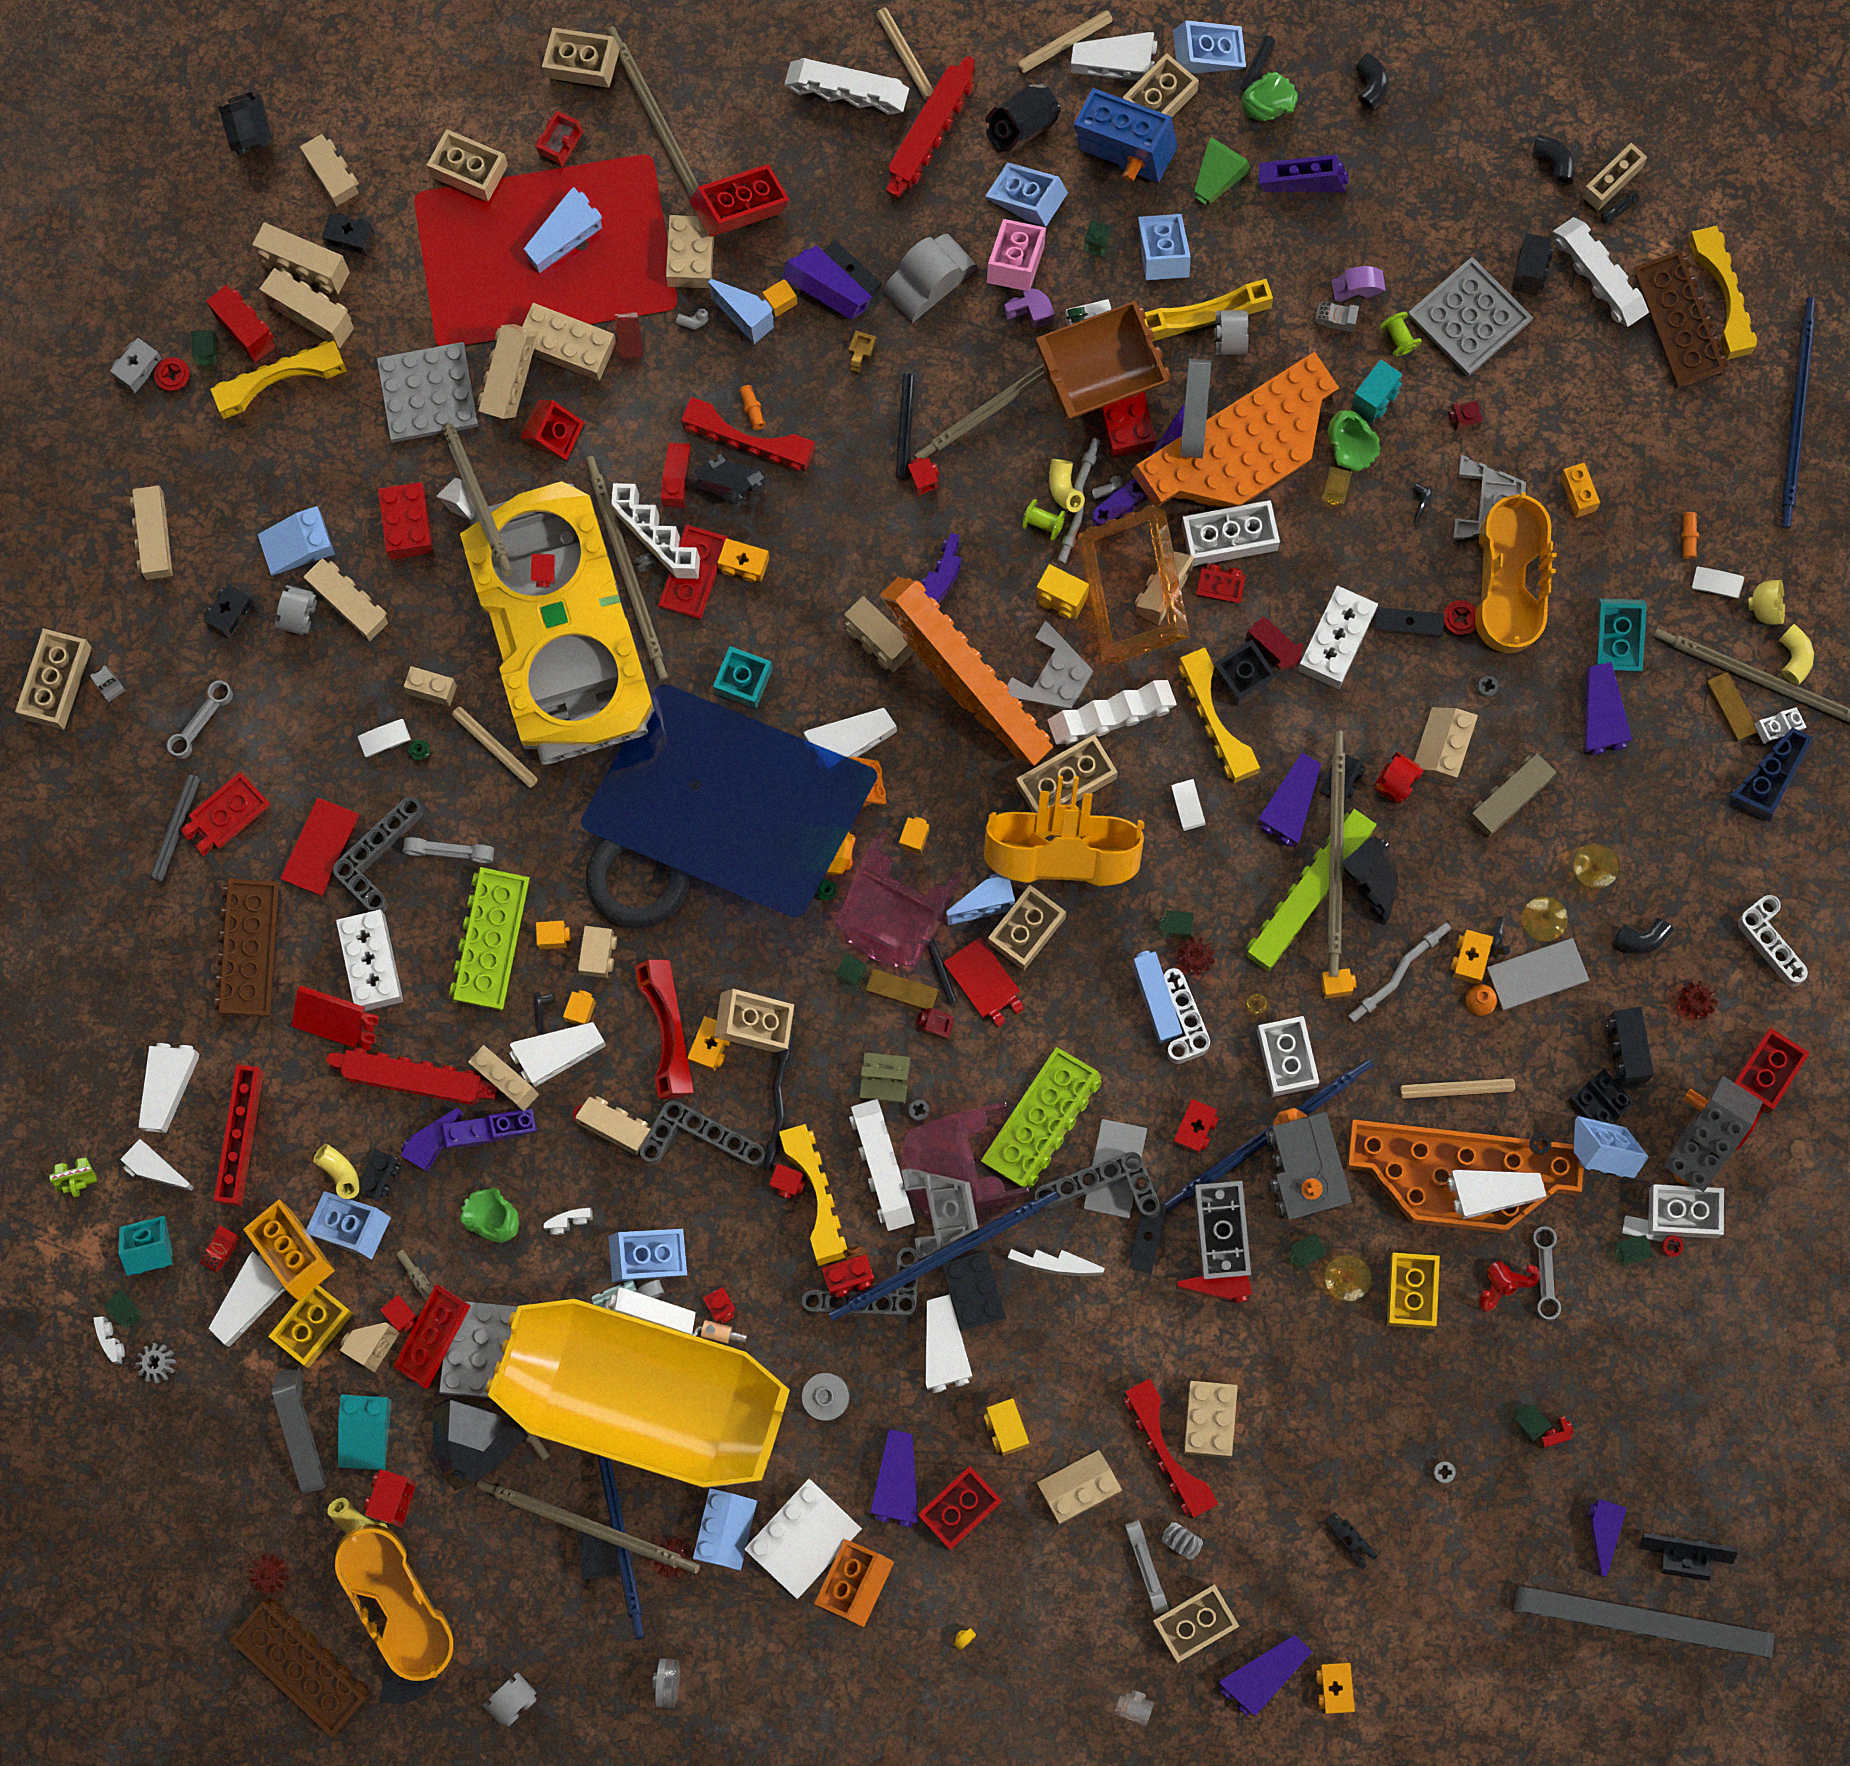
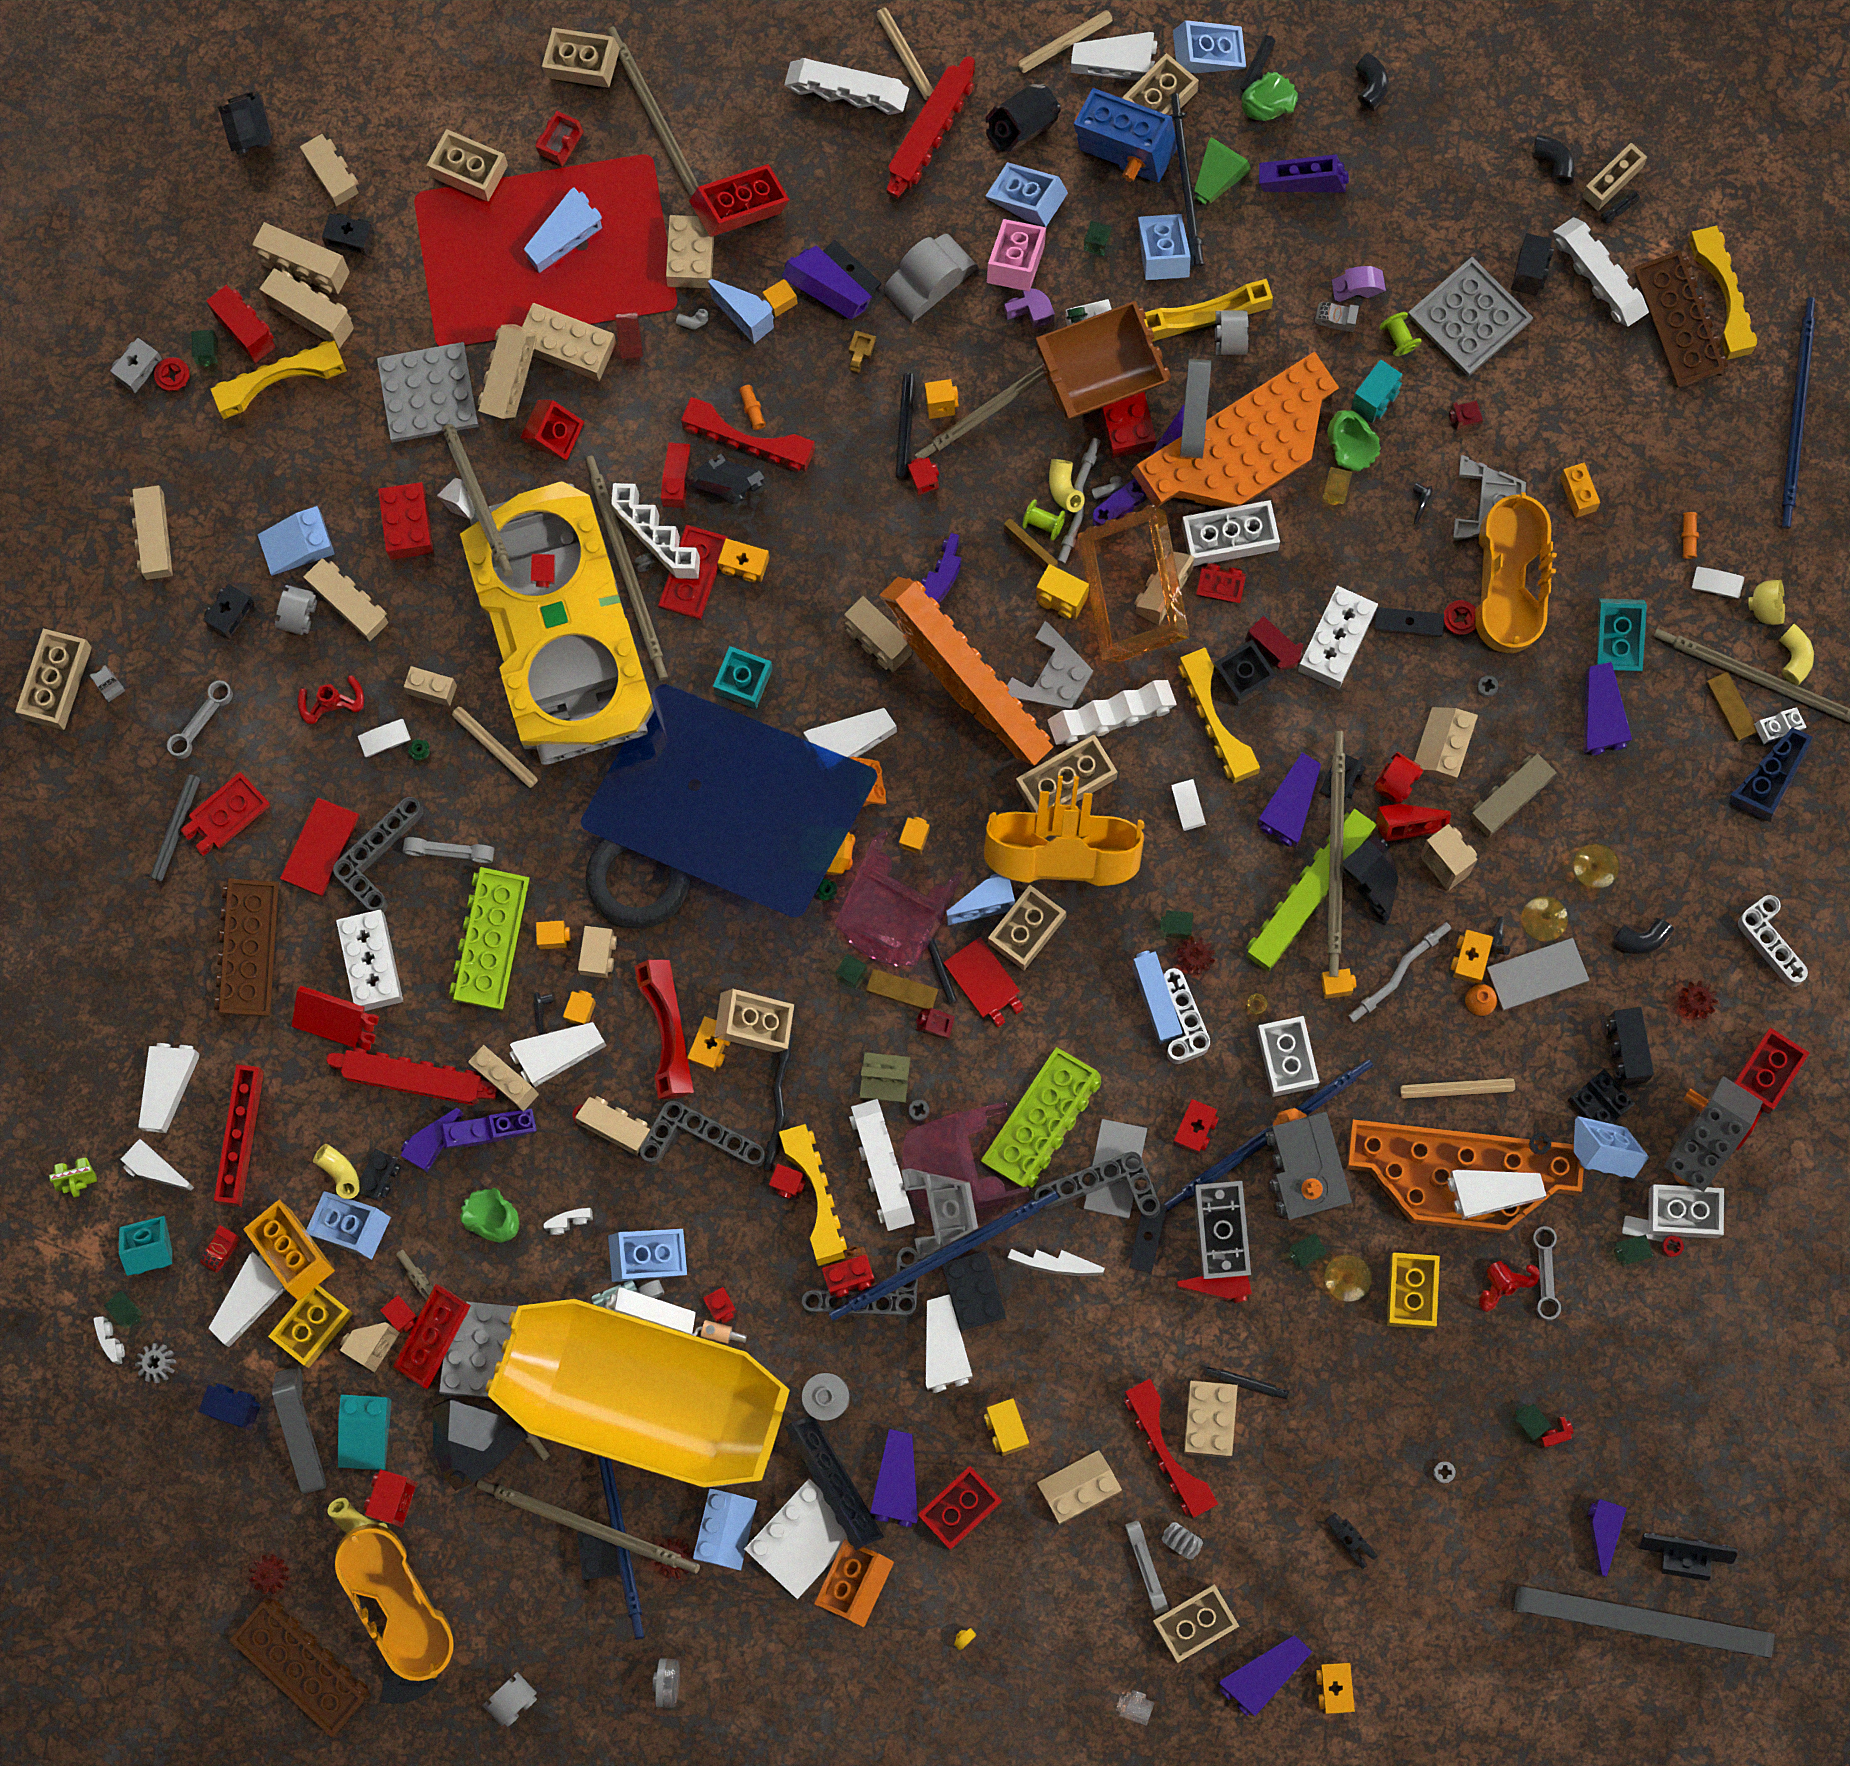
none -> clear blue brick [198,1383,261,1431]
none -> red piece [297,675,364,724]
none -> black plate [785,1416,885,1551]
none -> light orange brick [925,379,959,419]
none -> pearl gold tile [1004,519,1058,569]
none -> black bar [1169,93,1205,267]
none -> black piece [1205,1366,1289,1400]
none -> red slope [1375,803,1451,842]
none -> tan brick [1420,824,1478,891]

